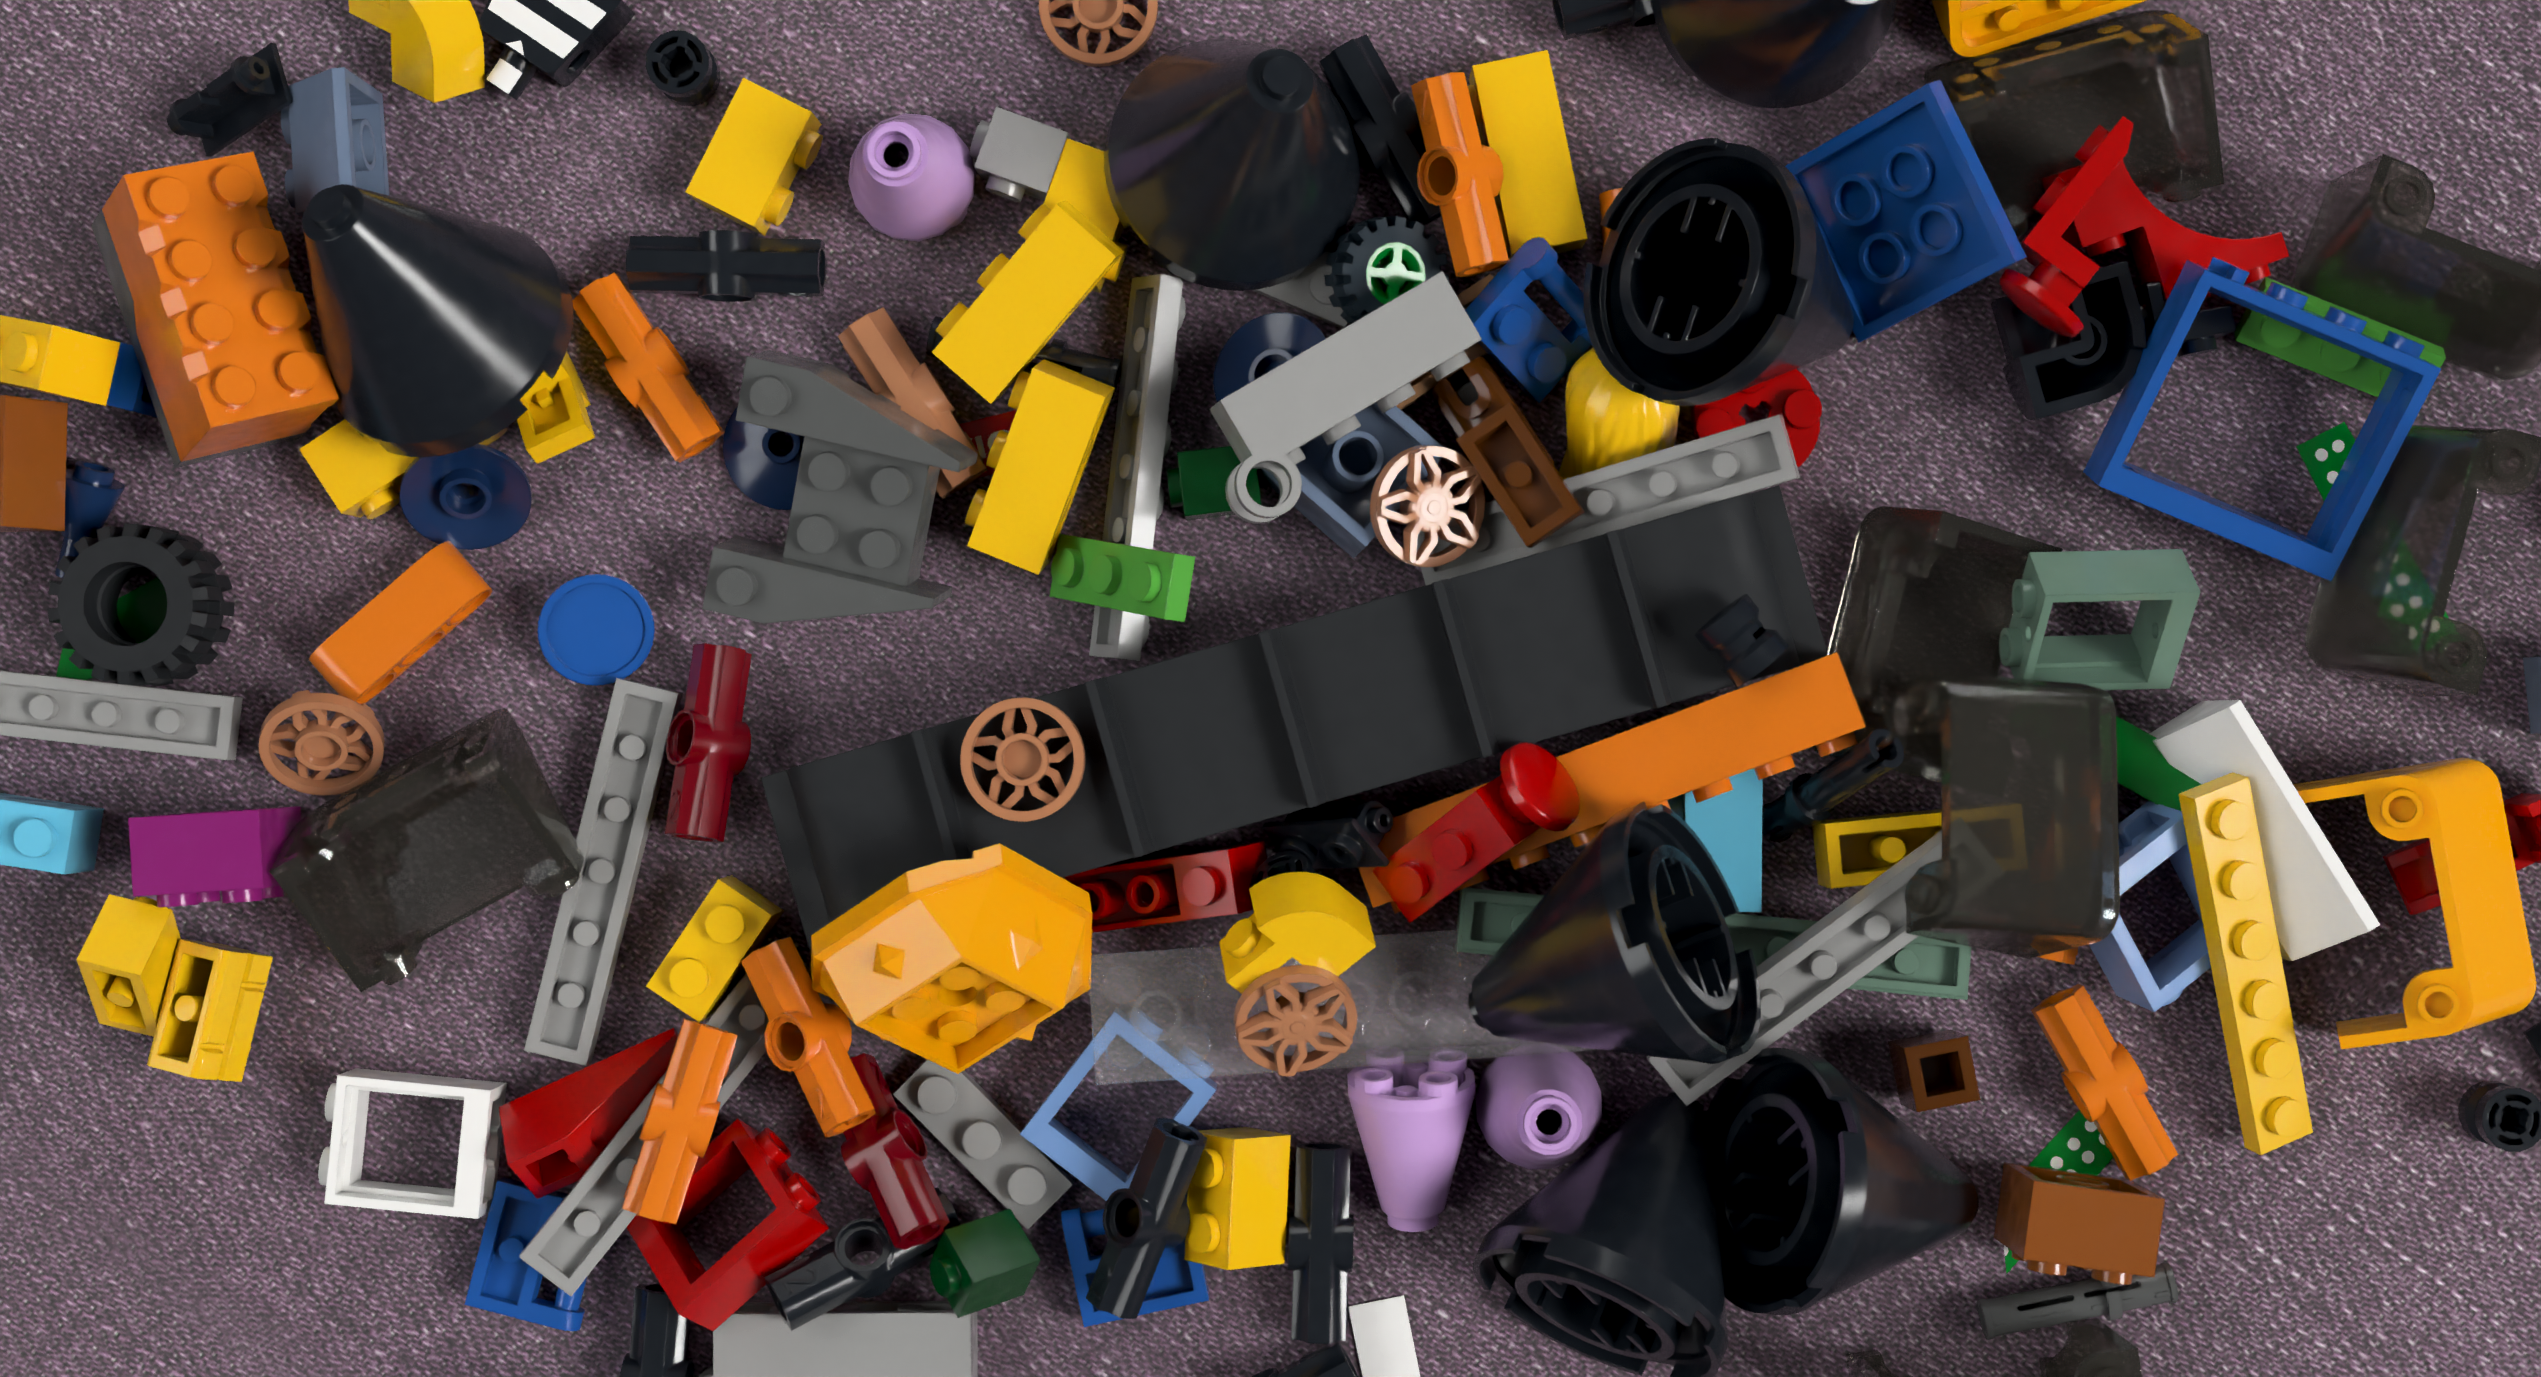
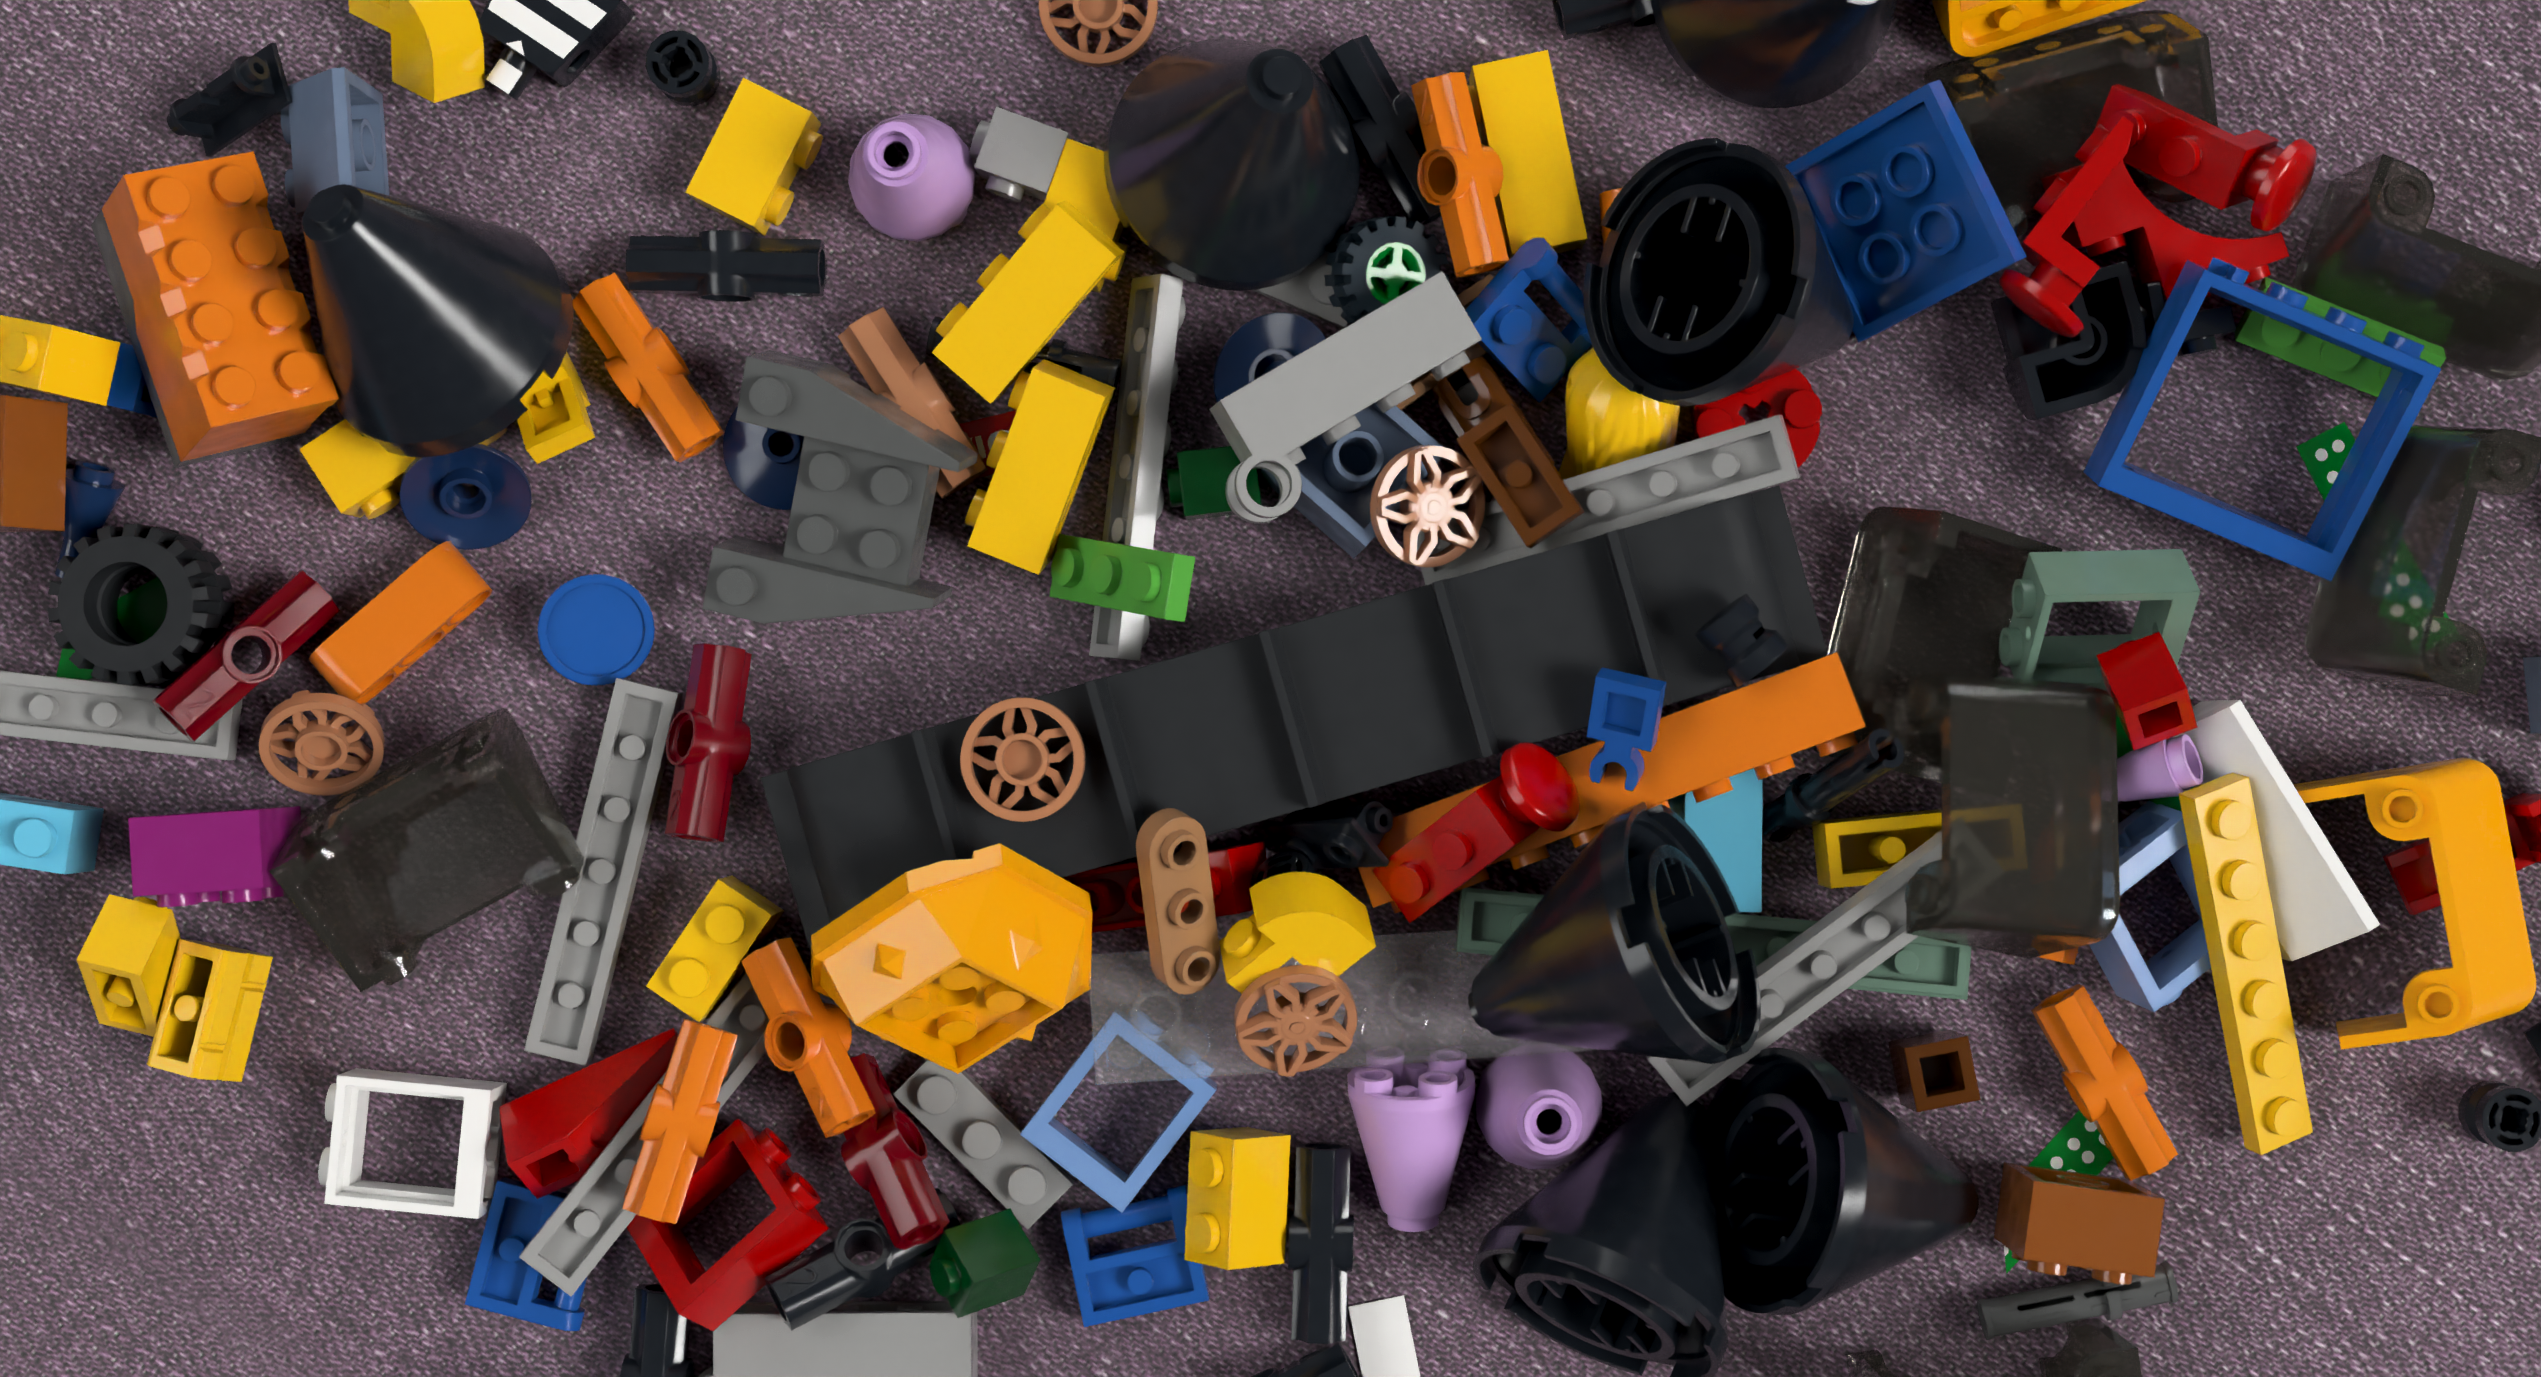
black piece [1086,1118,1207,1319] -> none
none -> dark red piece [152,570,340,742]
none -> medium nougat plate [1136,808,1220,995]
none -> blue plate [1586,667,1667,791]
none -> red piece [2095,84,2317,231]
none -> red brick [2096,632,2198,751]
none -> lavender cone [2098,734,2204,804]

